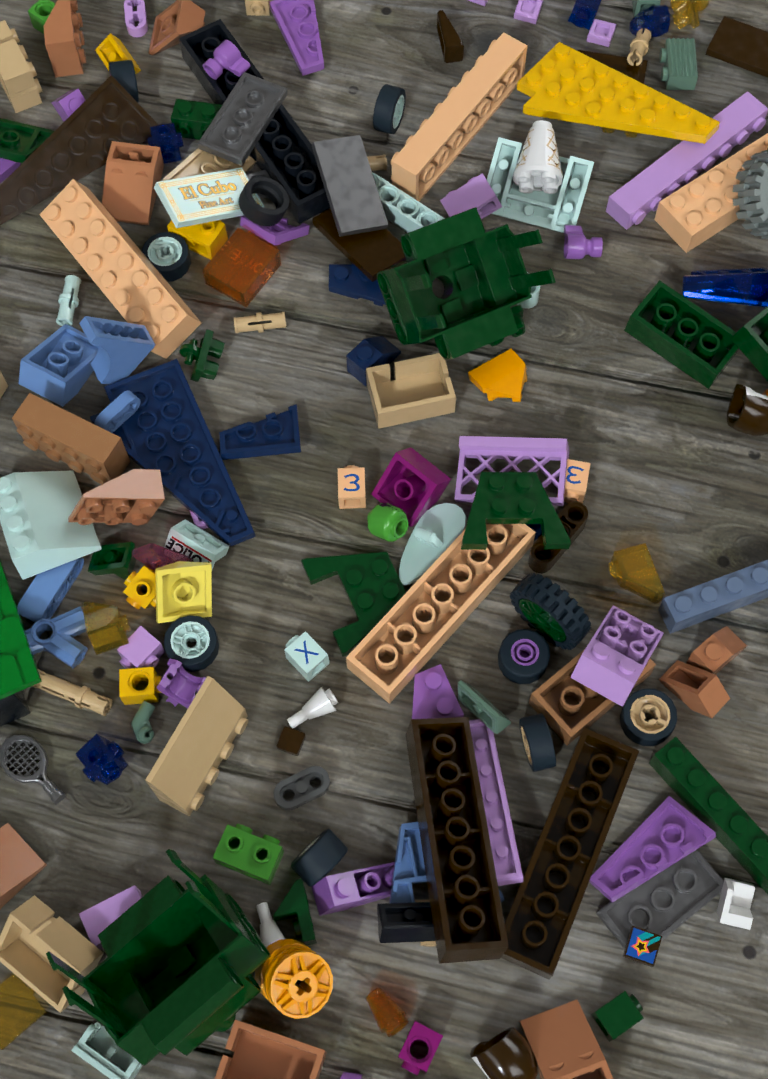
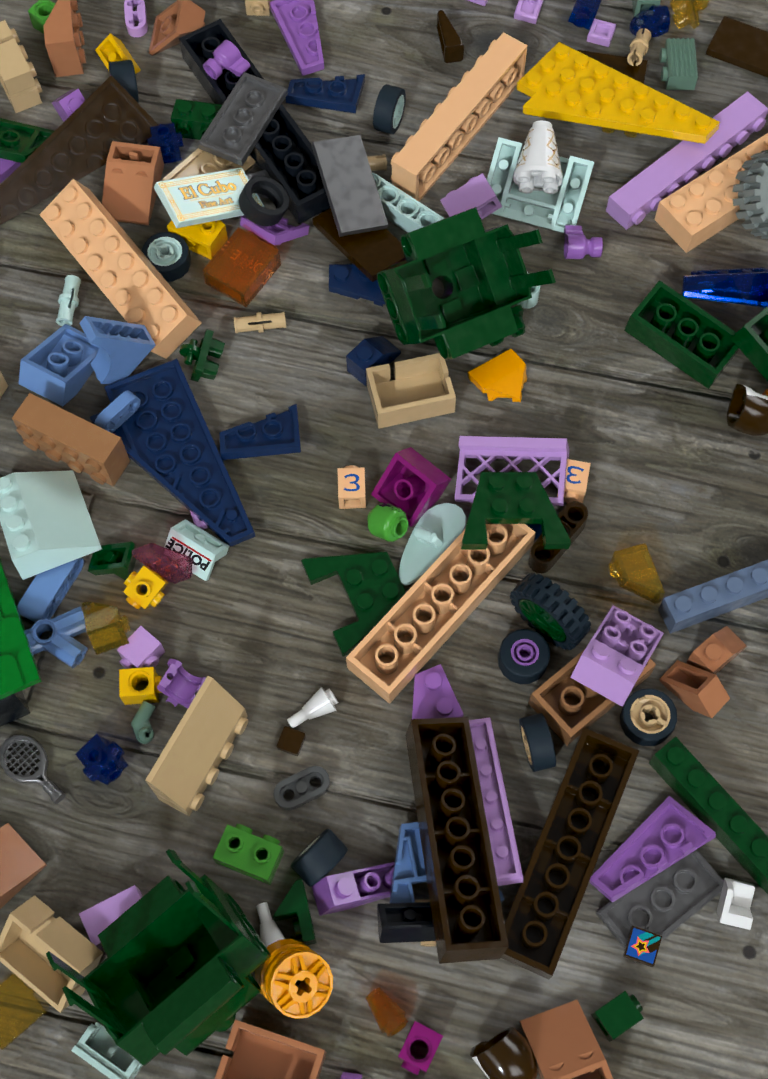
tan pin [33,669,113,716] -> none
nougat slope [68,469,165,526] -> none
light yellow slope [155,561,212,623] -> none
wheel [163,615,219,672] -> none
light aqua brick [284,631,330,682] -> none
sand green slope [458,680,511,734] -> none
none -> dark blue wing [286,74,365,113]

